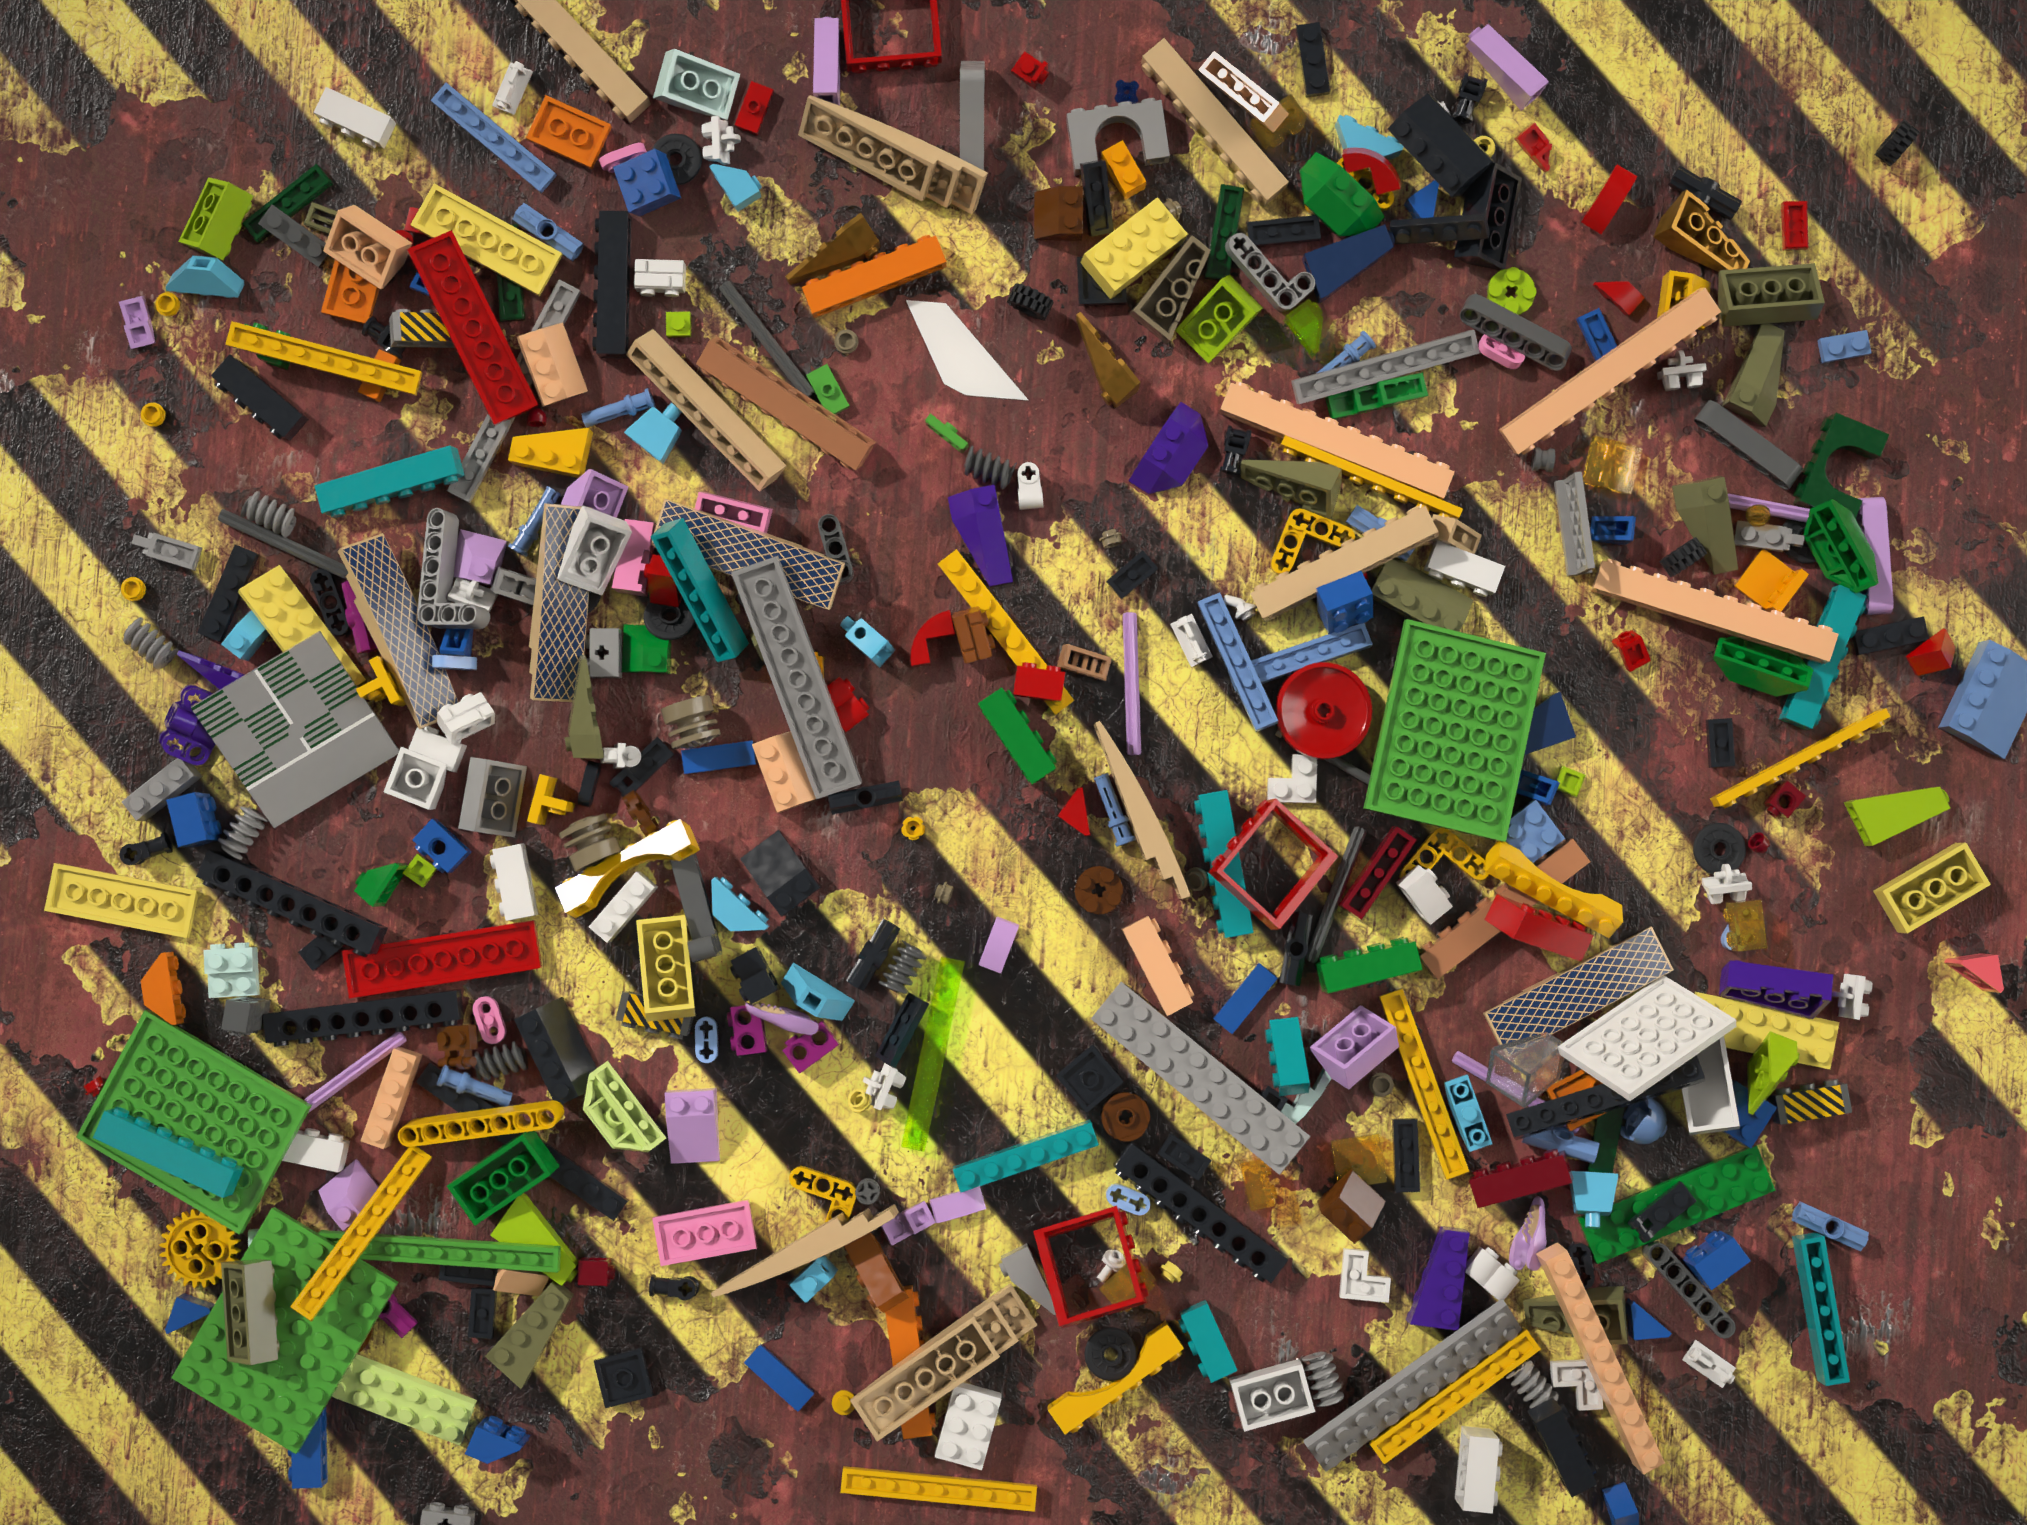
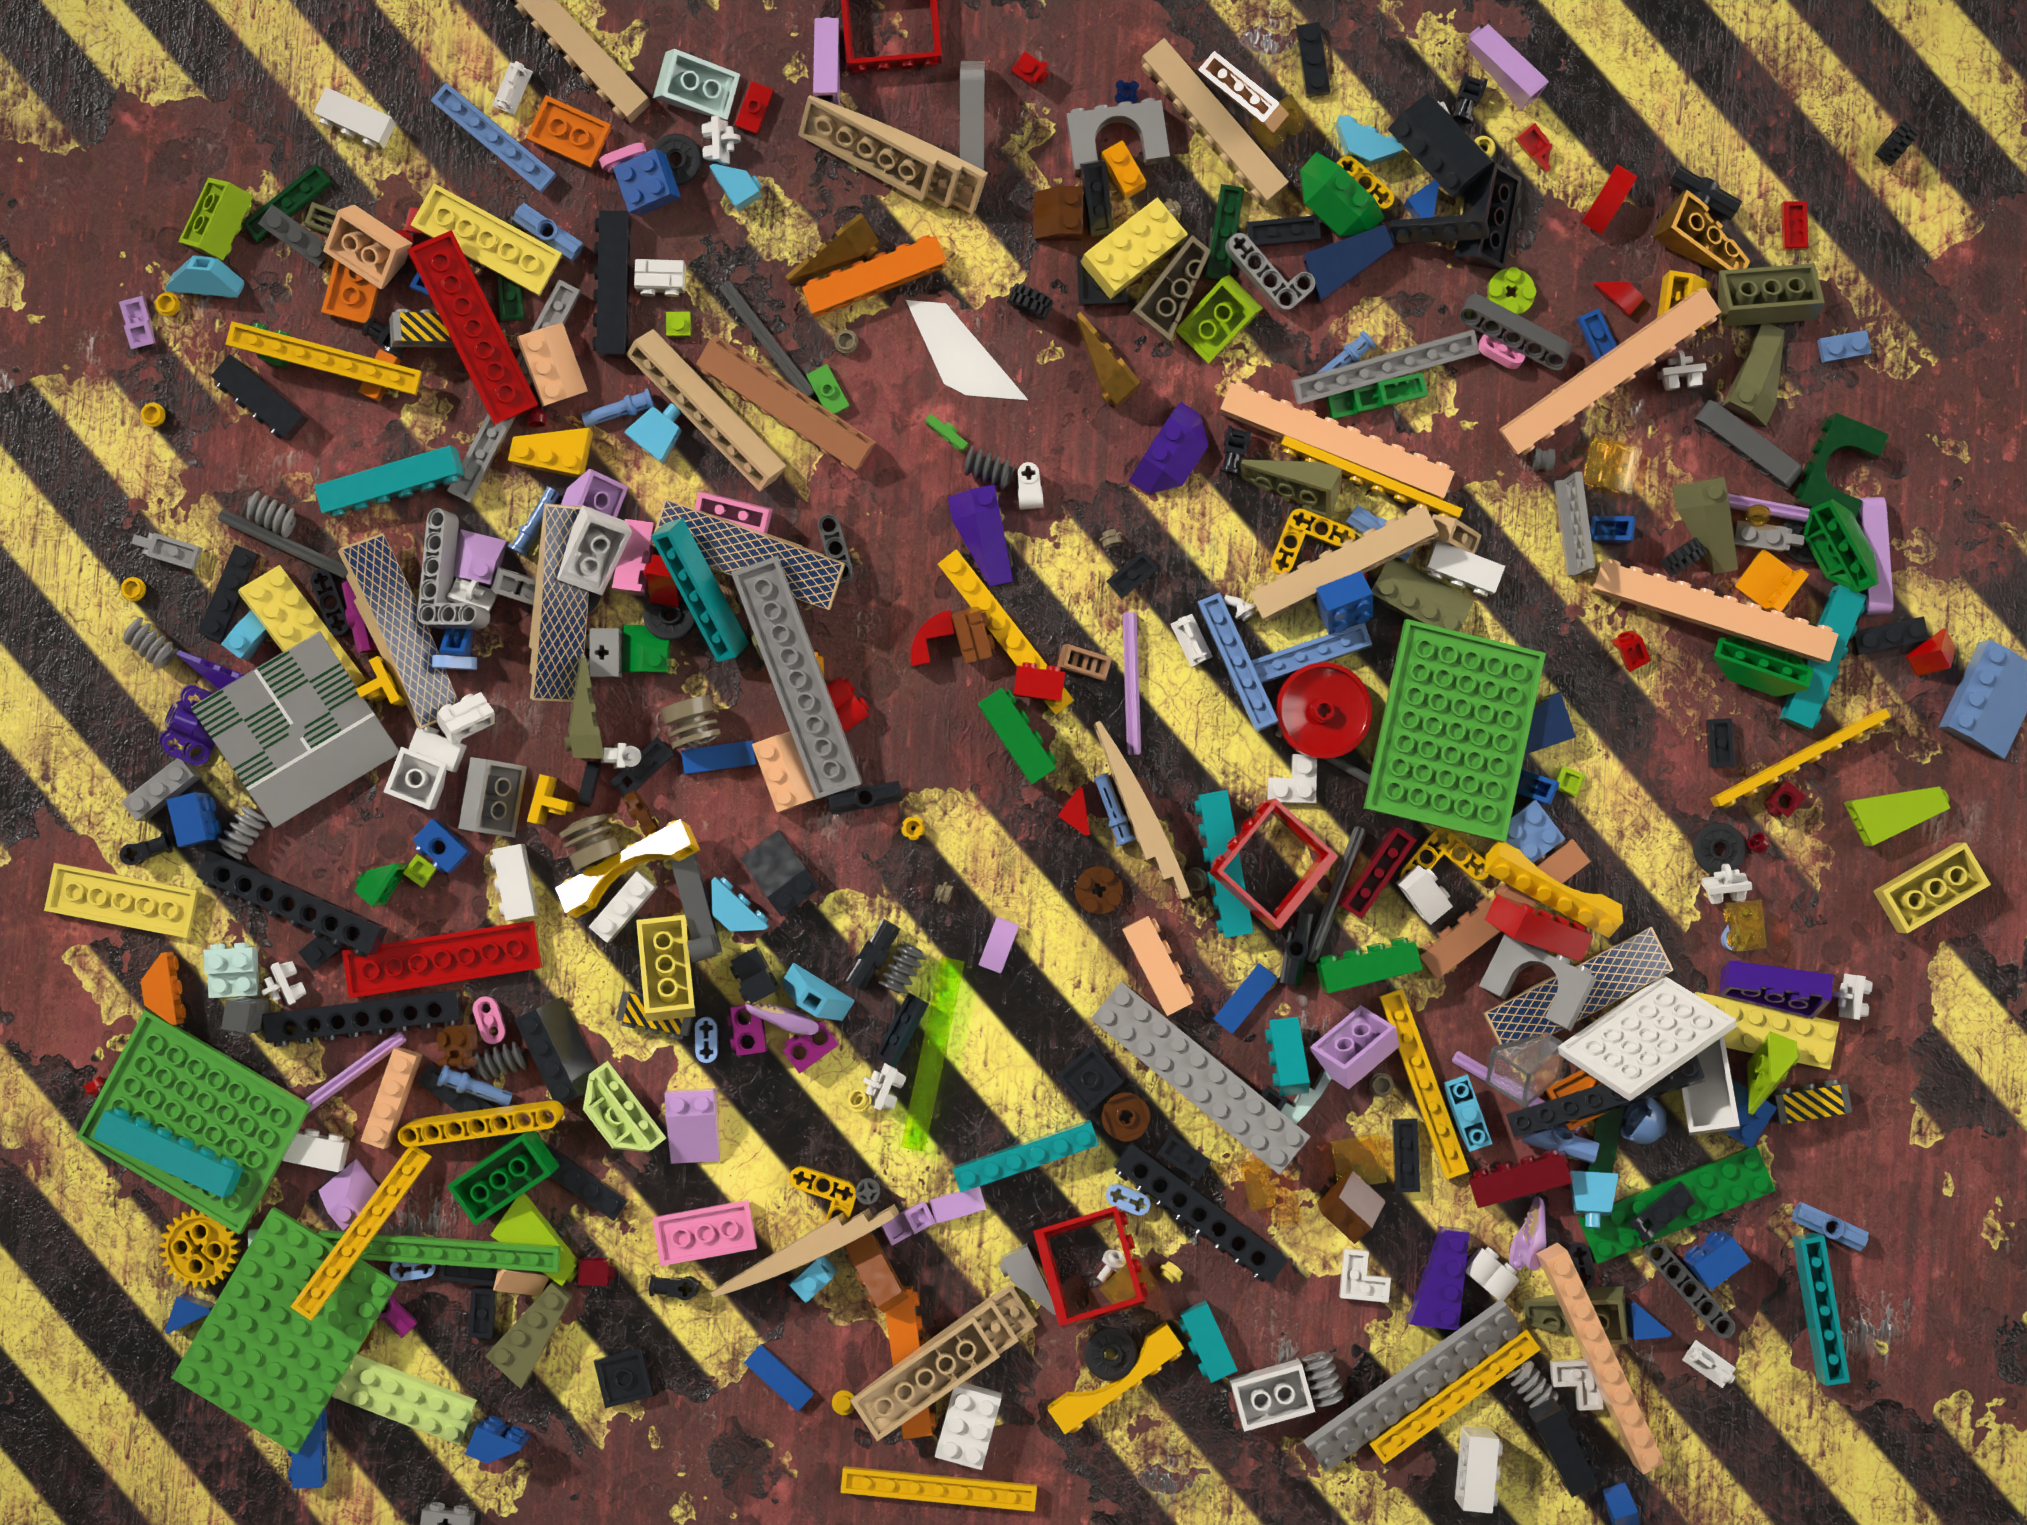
olive slope [221,1259,280,1365] -> none
medium azure torso [840,615,895,668] -> none
clear neon green slope [1283,299,1323,358] -> none
red brick [1342,147,1401,195] -> none
coral slope [1944,953,2004,993] -> none
none -> white hips [262,961,306,1007]
none -> light blue beam [390,1262,438,1281]
none -> light grey arch [1479,934,1597,1031]

